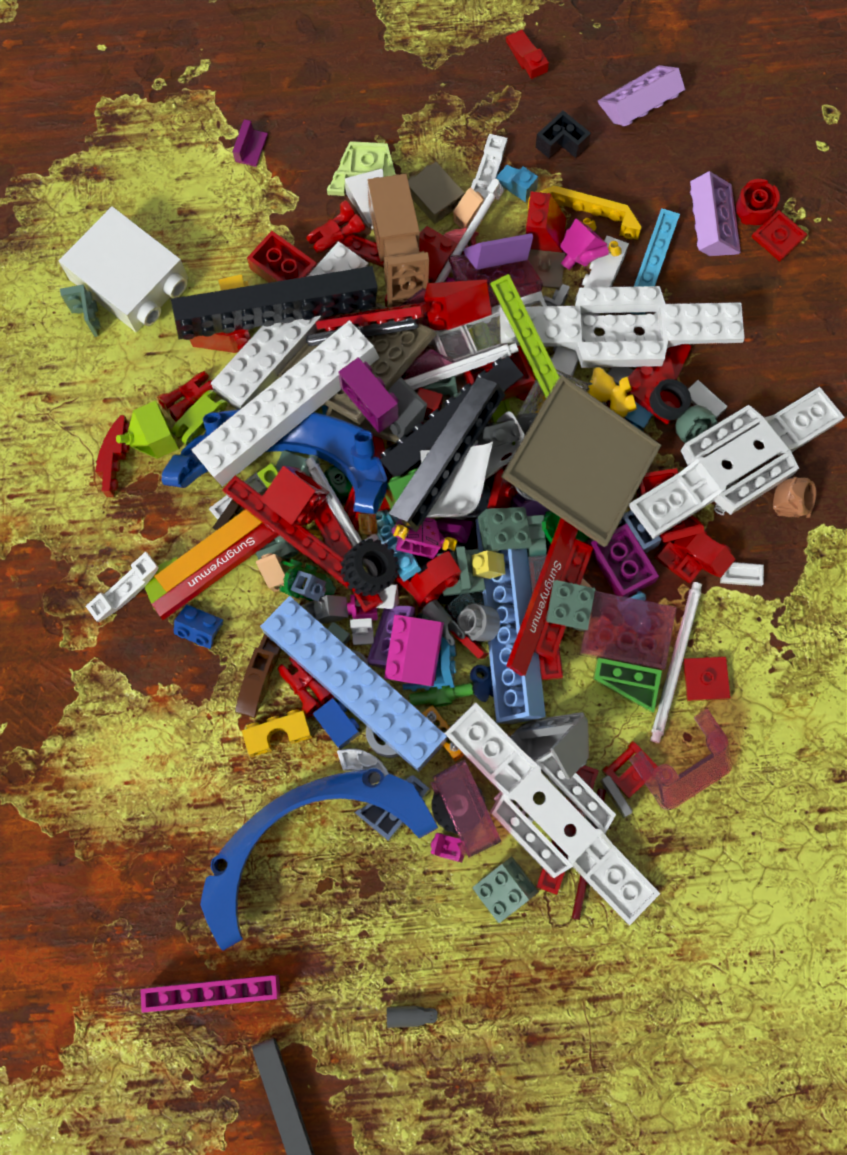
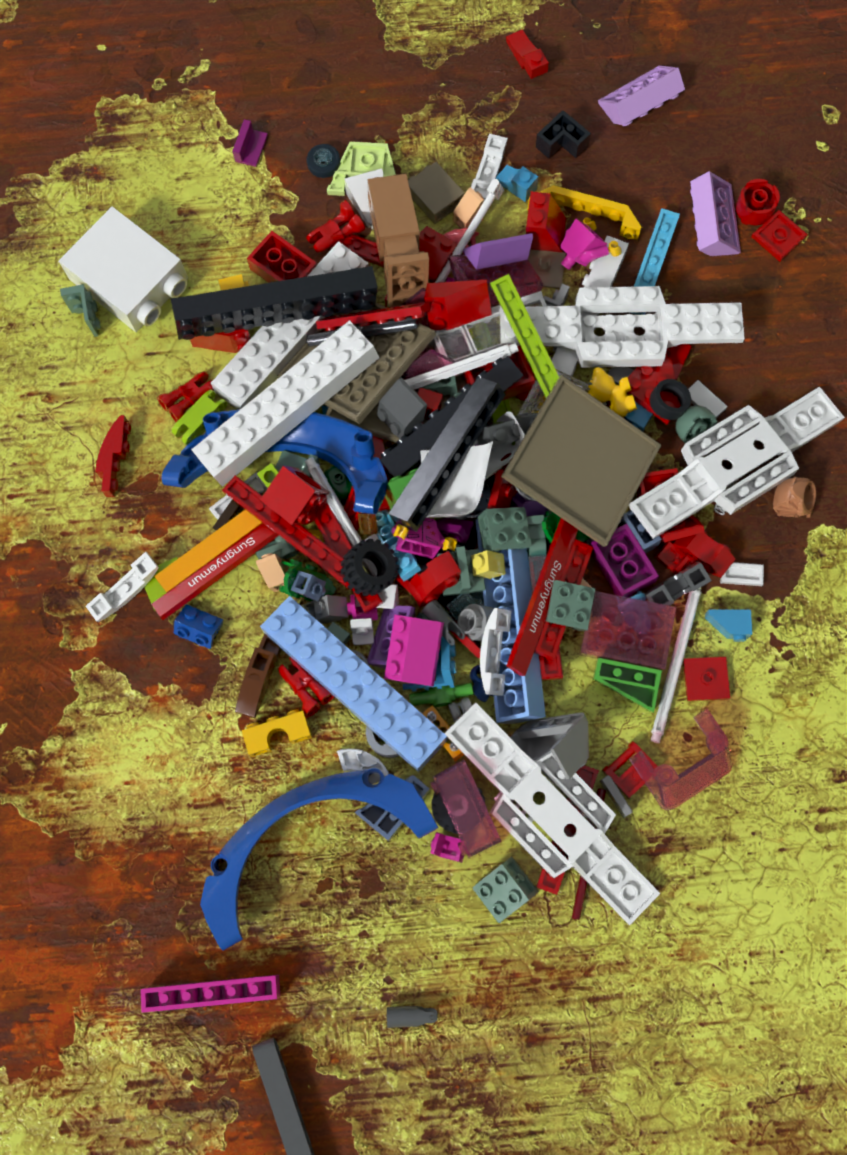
lime piece [116,400,179,459] -> none
blue brick [313,698,360,750] -> none
magenta brick [338,357,399,433] -> none
none -> black wheel [306,144,340,178]
none -> light grey wheel [448,697,472,722]
none -> white slope [480,608,511,696]
none -> dark grey arch [644,561,712,613]
none -> dark azure slope [705,610,752,642]

